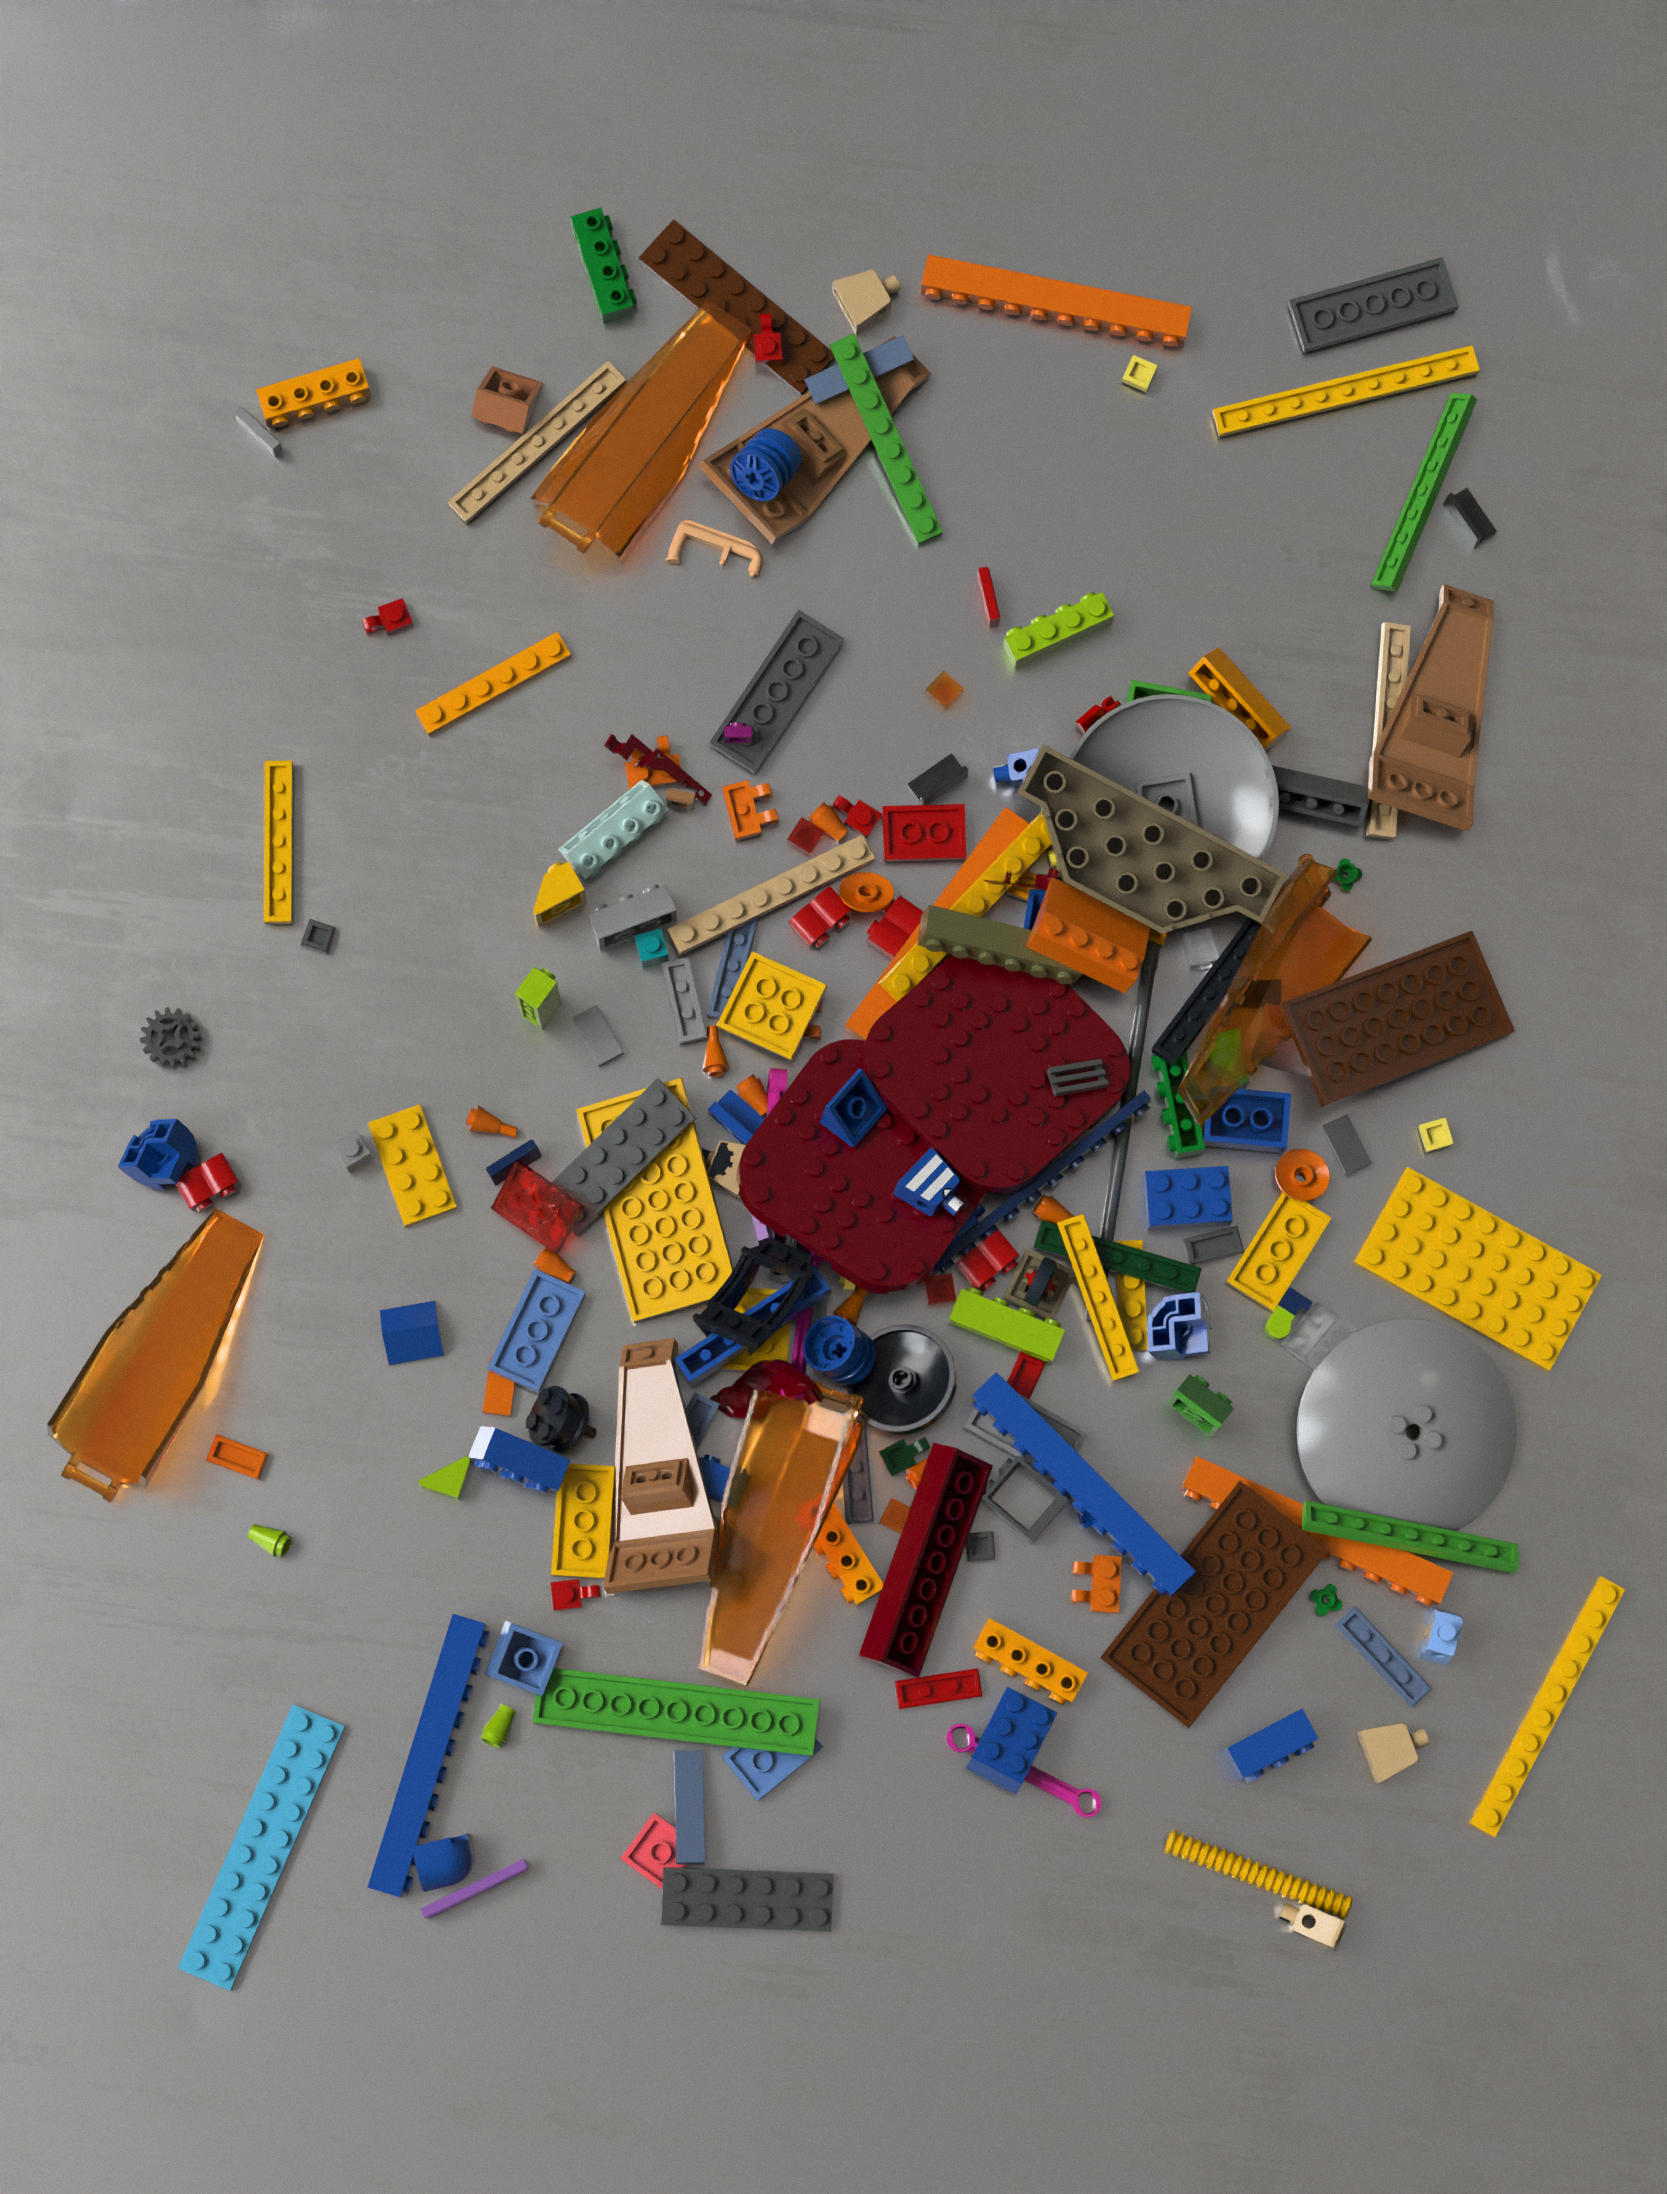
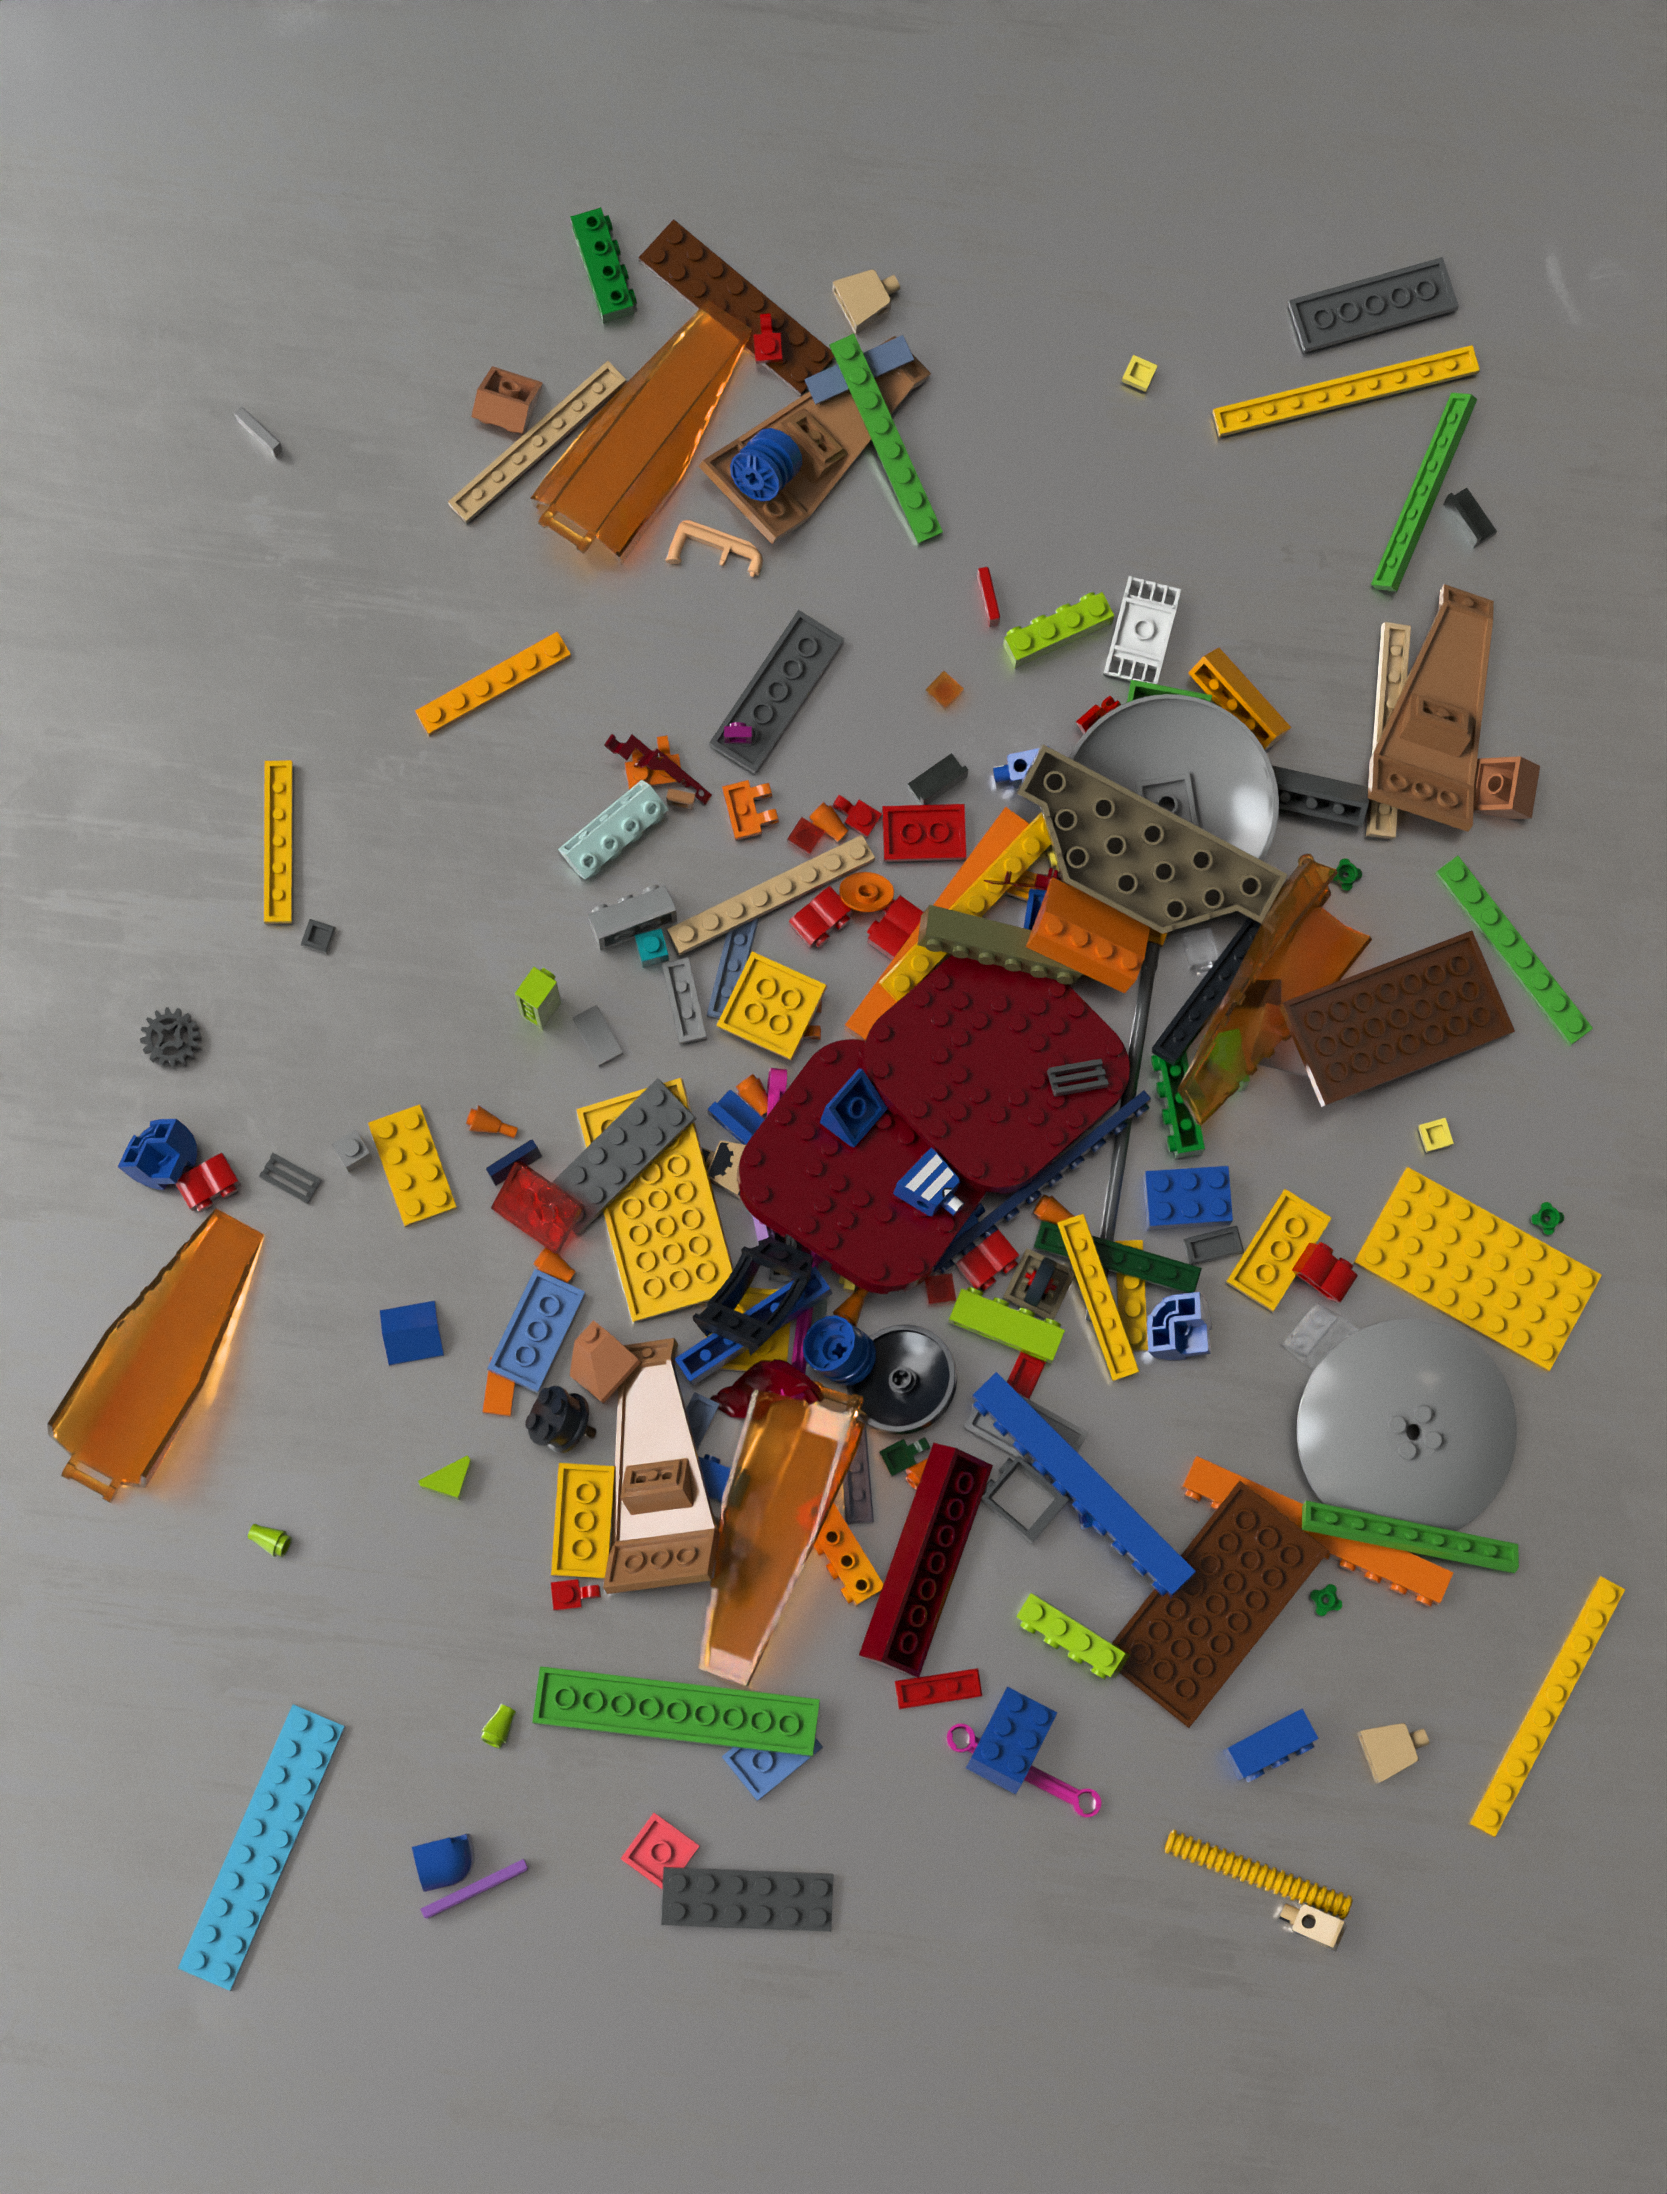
orange tile [206,1434,269,1480] -> none
light orange brick [256,358,371,428] -> none
red plate [362,598,413,635] -> none
blue brick [367,1614,490,1898] -> none
blue brick [468,1426,570,1494] -> none
medium blue slope [485,1621,563,1696] -> none
yellow slope [533,861,586,927] -> none
sand blue tile [673,1750,705,1864] -> none
orange cone [703,1025,730,1077] -> none
clear orange plate [879,1498,911,1535] -> none
orange brick [921,254,1192,347] -> none
dark grey tile [966,1531,995,1562] -> none
light orange brick [972,1618,1088,1705] -> none
orange plate [1071,1555,1122,1614] -> none
bright green slope [1167,1374,1234,1438] -> none
blue brick [1202,1086,1291,1153] -> none
leg [1265,1287,1313,1341] -> none
orange dish [1275,1149,1330,1201] -> none
dark grey tile [1322,1114,1371,1176] -> none
sand blue tile [1334,1606,1432,1708] -> none
light blue torso [1419,1607,1463,1666] -> none
none -> dark grey tile [259,1153,322,1204]
none -> nougat slope [569,1320,641,1404]
none -> lime brick [1016,1593,1130,1680]
none -> white plate [1103,576,1181,684]
none -> red brick [1292,1242,1358,1303]
none -> bright green plate [1435,856,1593,1046]
none -> nougat slope [1473,756,1540,819]
none -> green plate [1531,1202,1564,1235]

